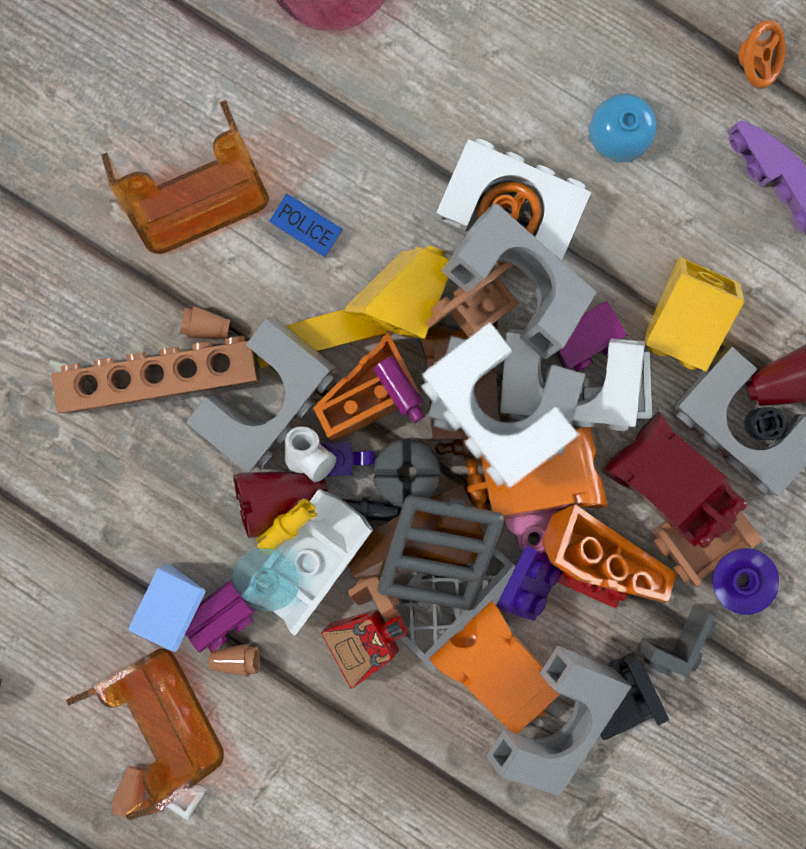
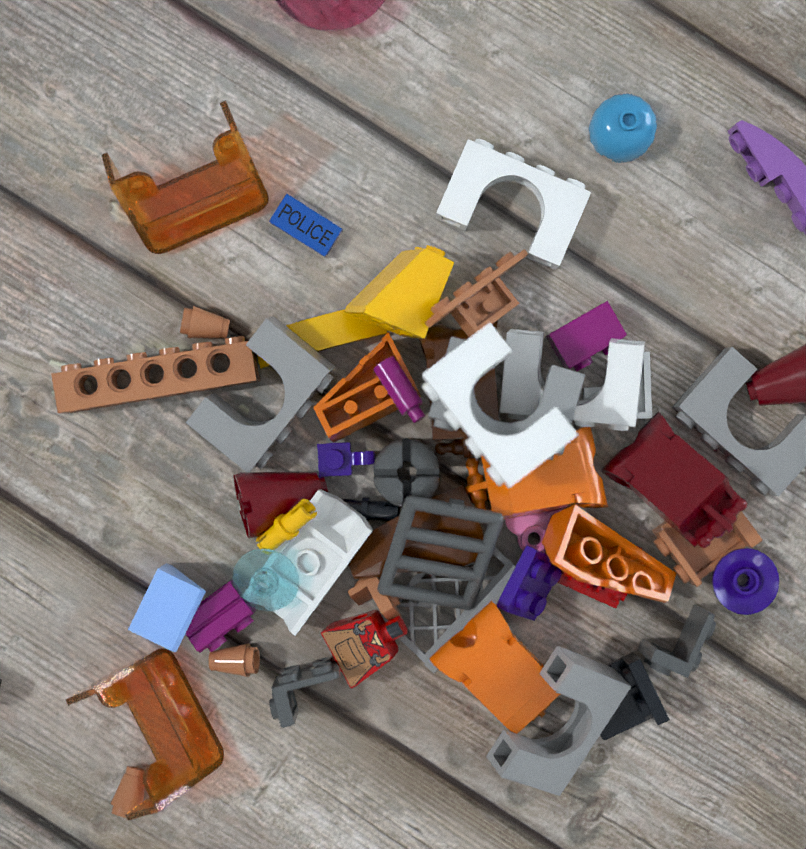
white tile [160,784,207,820] -> none
white piece [285,427,336,482] -> none
light grey arch [441,203,597,360] -> none
orange piece [477,182,542,235] -> none
yellow slope [645,256,745,371] -> none
orange piece [739,20,786,89] -> none
black wheel [744,407,786,441] -> none
none -> dark grey bracket [269,657,341,728]

